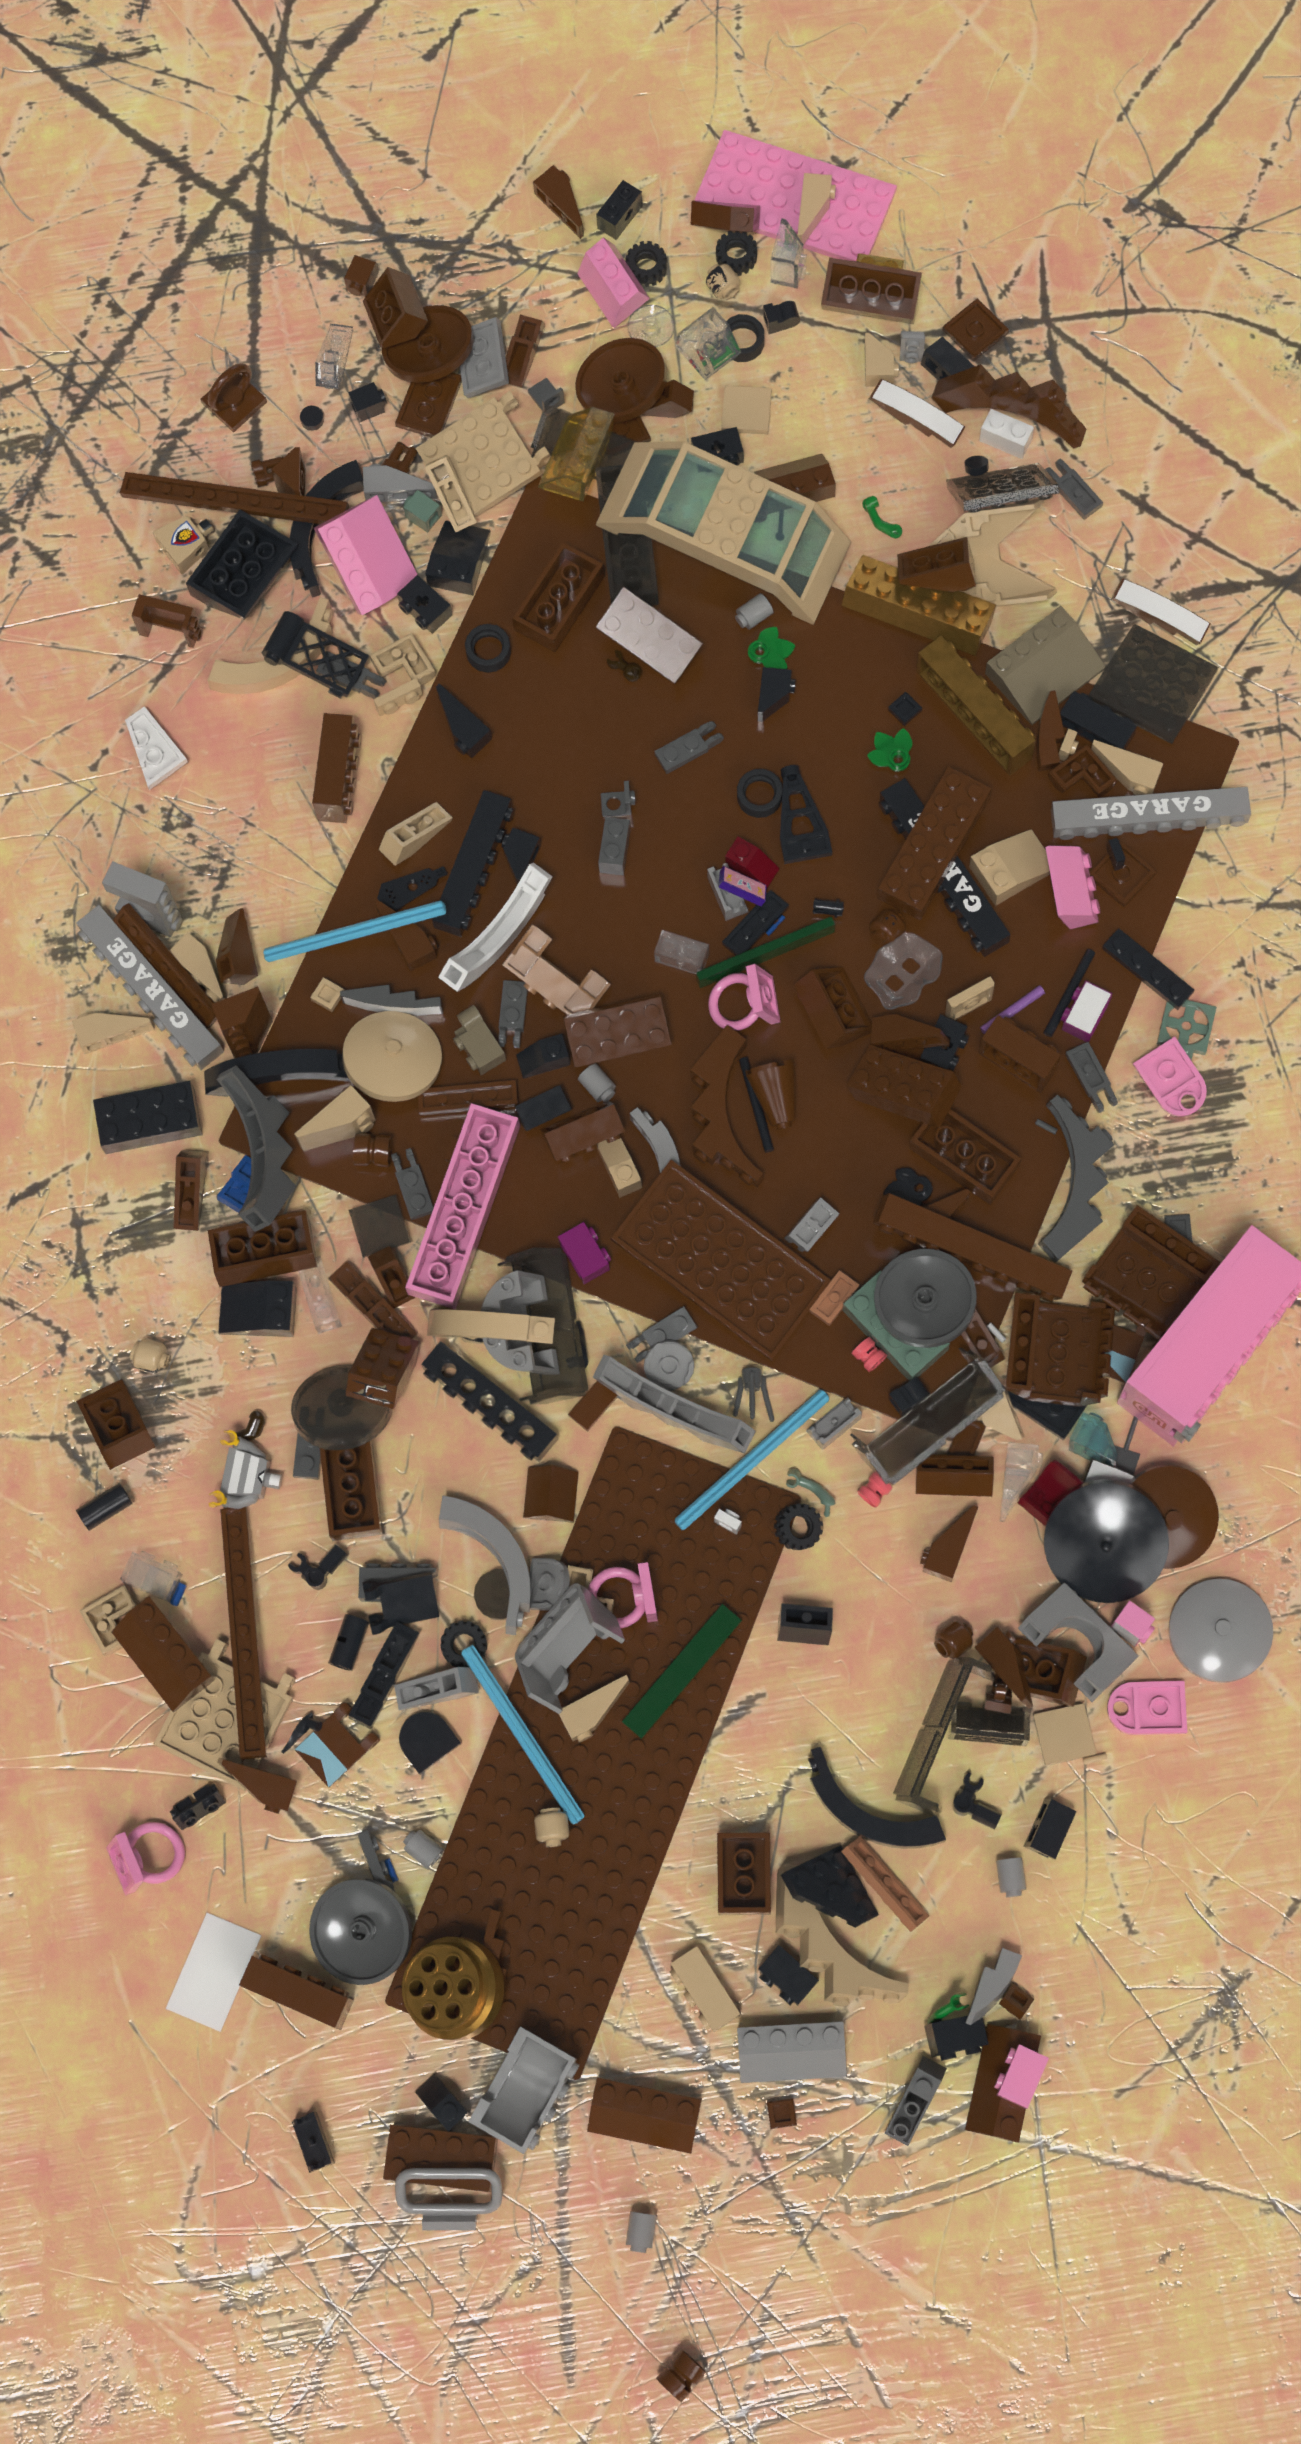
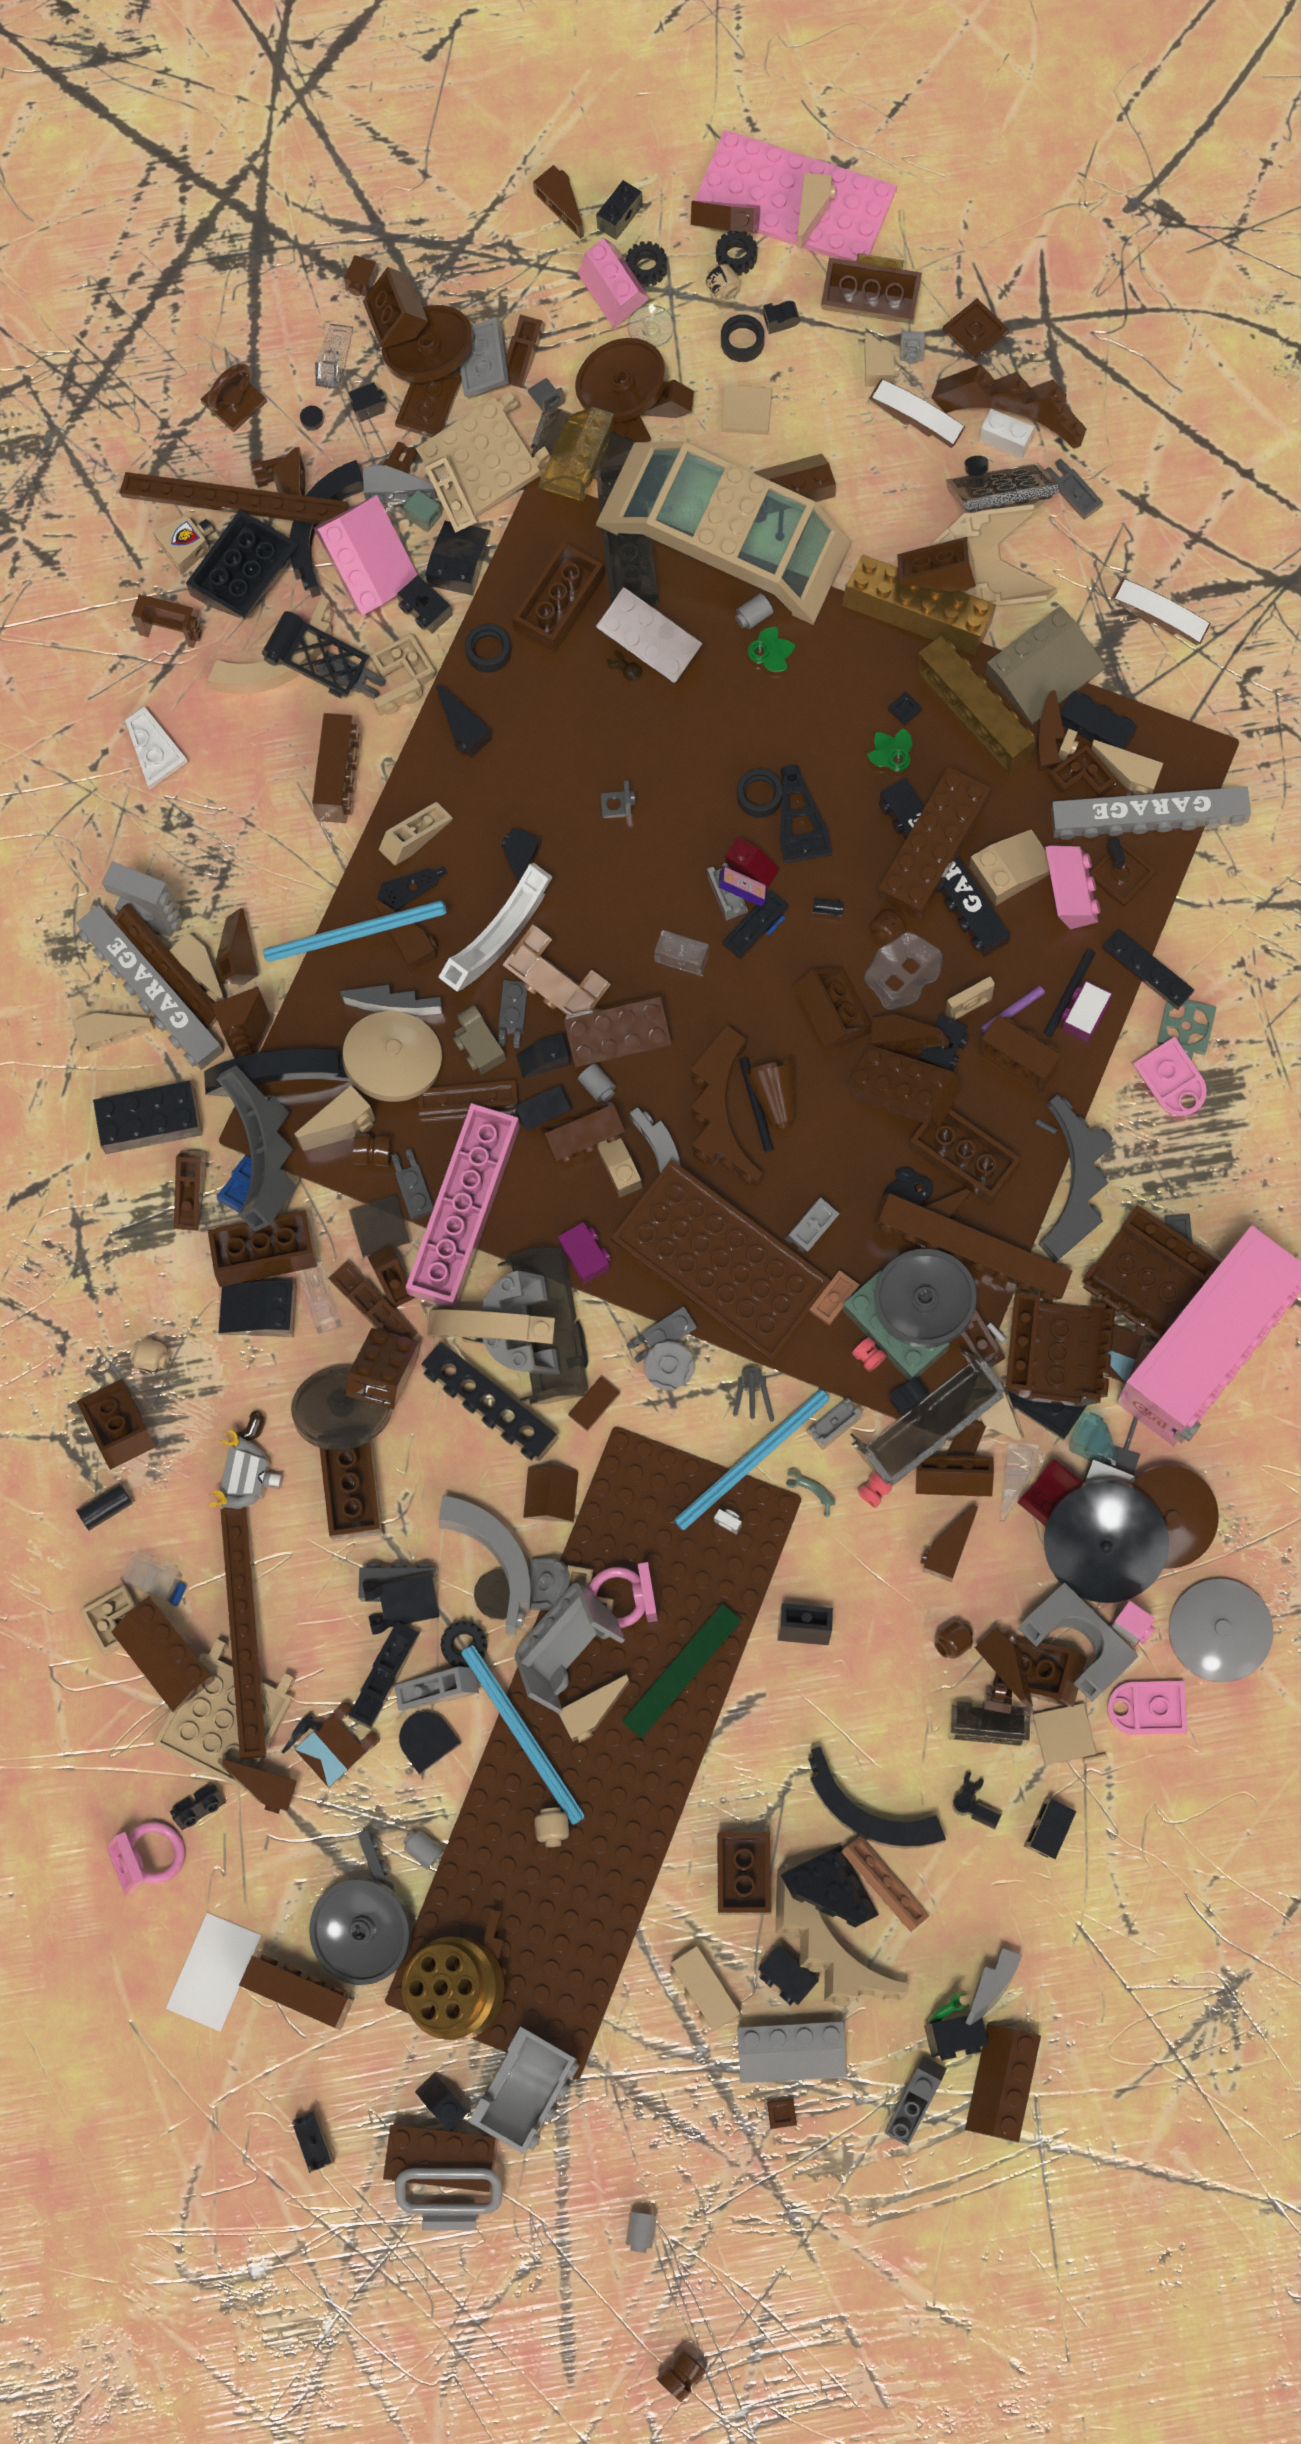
black bar [288,1544,348,1590] -> none
dark grey hinge [293,1407,325,1480] -> none
tan plate [310,977,344,1012] -> none
black pin [328,1614,369,1671] -> none
blue piece [384,1858,398,1883] -> none
black brick [432,790,514,937] -> none
reddish brown slope [587,2077,702,2154] -> none
light grey arch [593,1355,755,1453] -> none
dark grey brick [598,817,631,876] -> none
dark grey hinge [654,721,724,774] -> none
clear slope [675,307,741,380] -> none
black brick [691,427,744,473] -> none
dark green tile [696,917,835,988] -> none
bright pink tile [708,964,780,1031] -> none
black slope [758,667,796,722] -> none
clear slope [771,218,807,289] -> none
black tyre [774,1504,823,1550] -> none
green piece [862,496,902,539] -> none
clear smoke piece [893,1657,996,1816] -> none
black hinge [920,337,974,380] -> none
bright pink brick [994,2044,1049,2109] -> none
light grey brick [996,1858,1026,1898] -> none
reddish brown plate [999,1983,1034,2020] -> none
dark grey hinge [1065,1042,1118,1113] -> none
clear smoke plate [1089,624,1219,744] -> none

